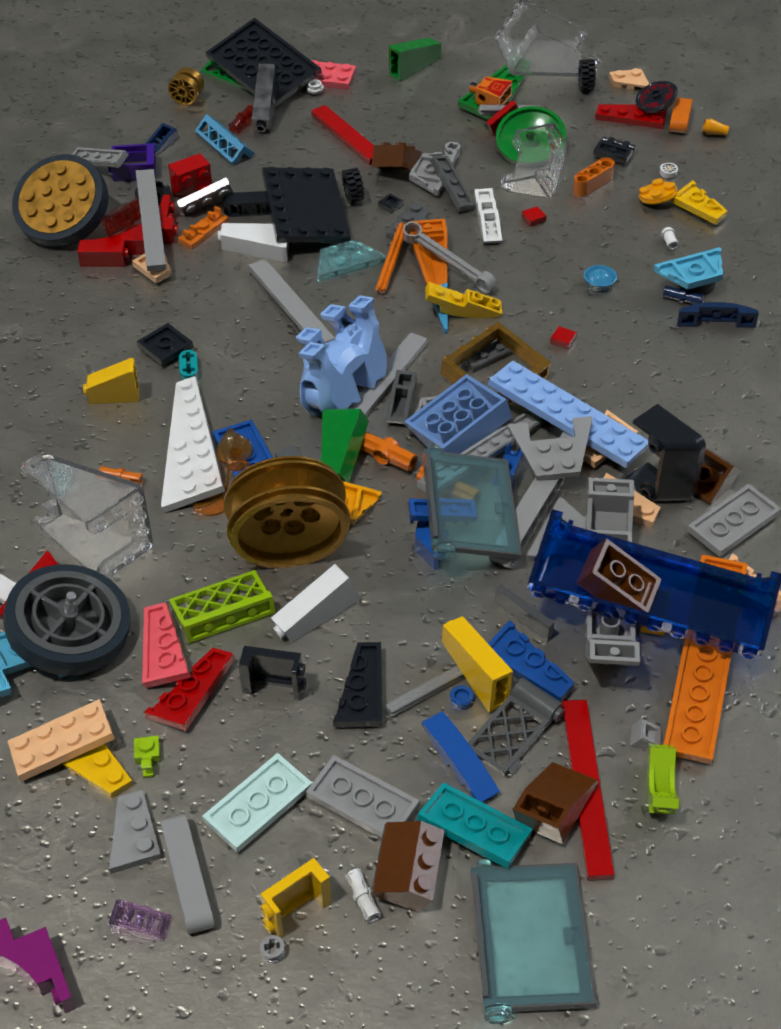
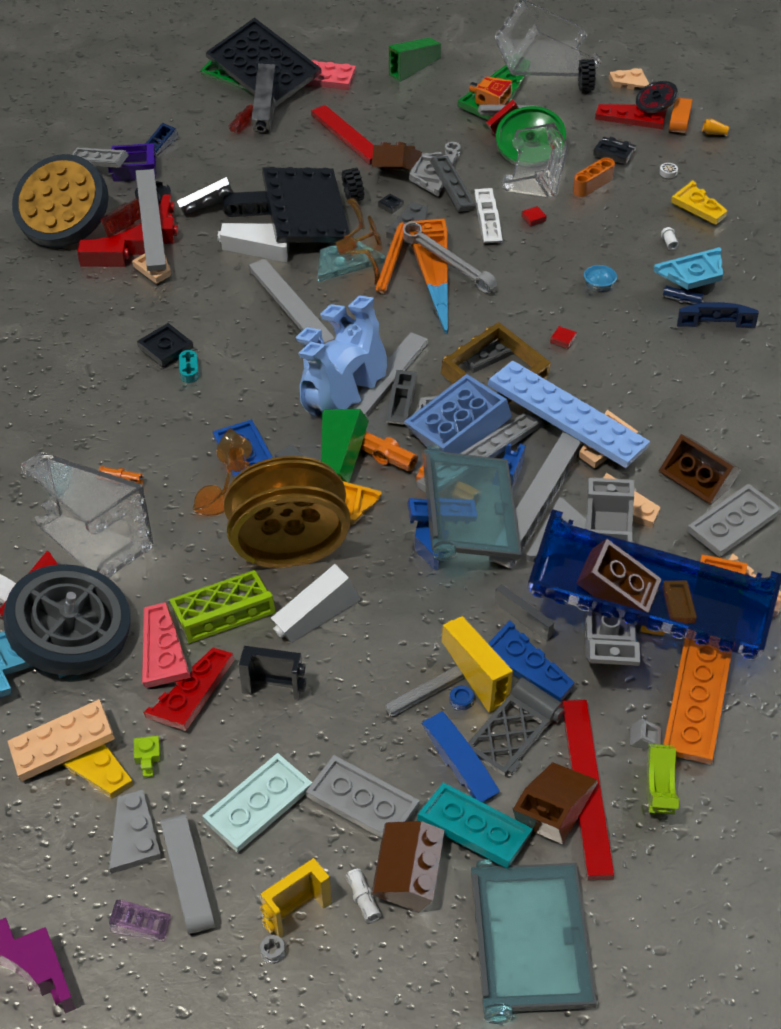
yellow slope [83,358,139,404] -> none
white wing [161,376,225,513] -> none
pearl gold wheel [168,67,204,105] -> none
red slope [168,153,212,198] -> none
orange plate [178,206,229,250] -> none
dark azure fence [195,114,255,165] -> none
white plate [307,79,323,95] -> none
black wing [333,642,382,727] -> none
yellow slope [425,282,502,318] -> none
light grey wing [508,416,592,481] -> none
black windscreen [624,404,706,501] -> none
light orange piece [639,179,678,204] -> none
none -> clear orange plant [335,198,382,285]
none -> clear orange tile [663,580,697,624]

